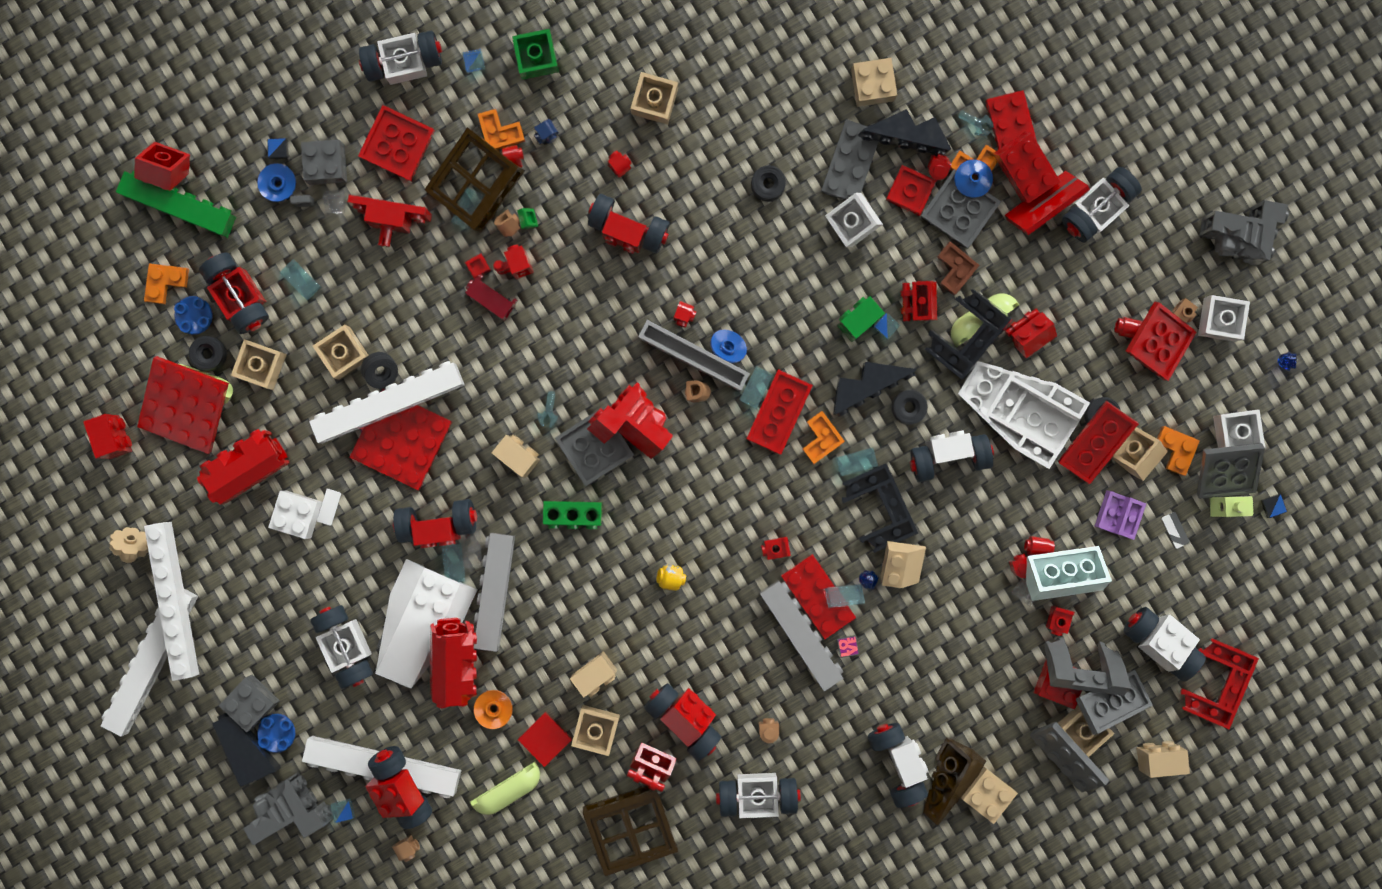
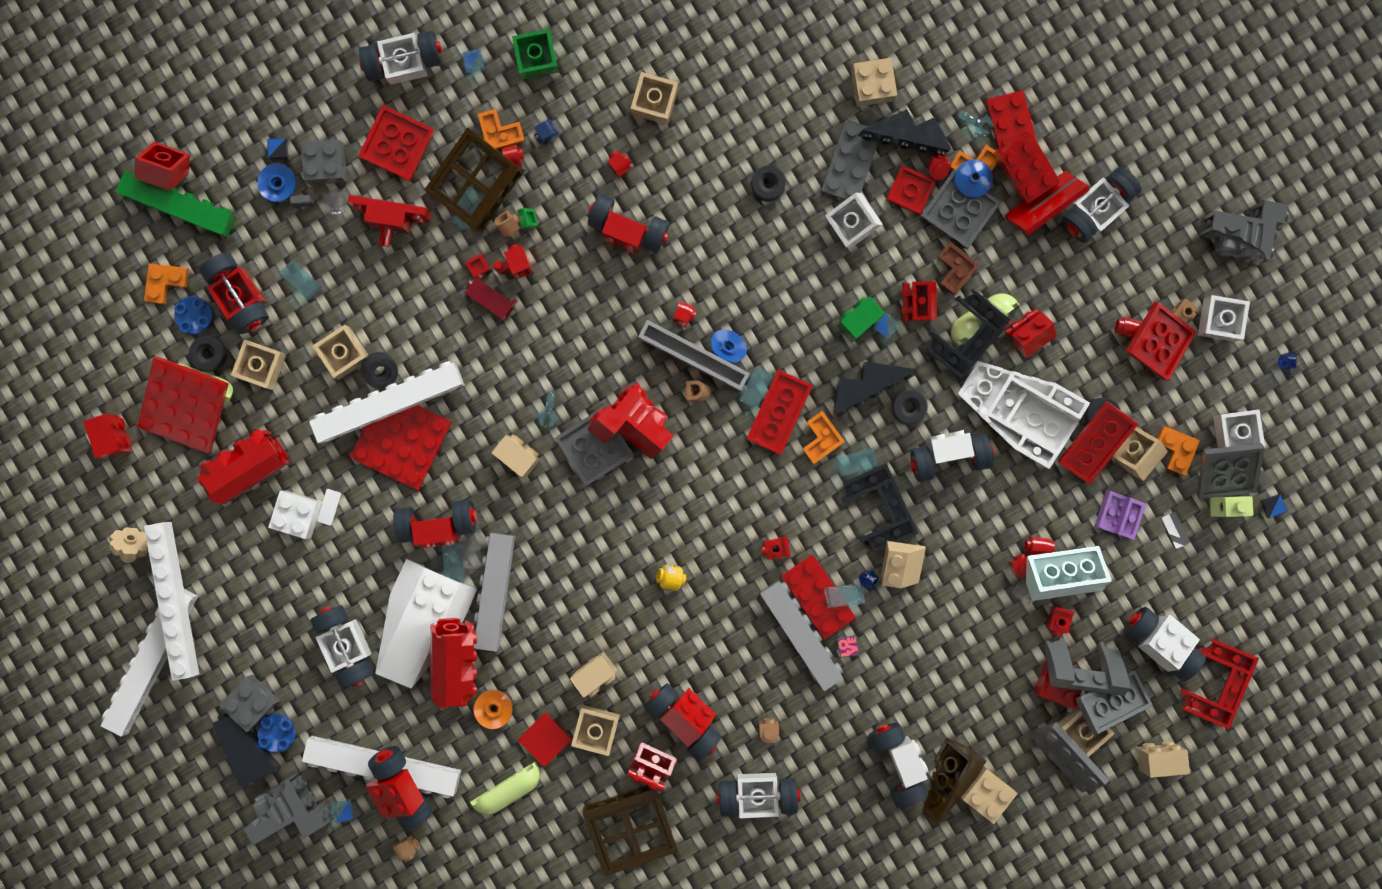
green brick [543,501,603,529] -> none

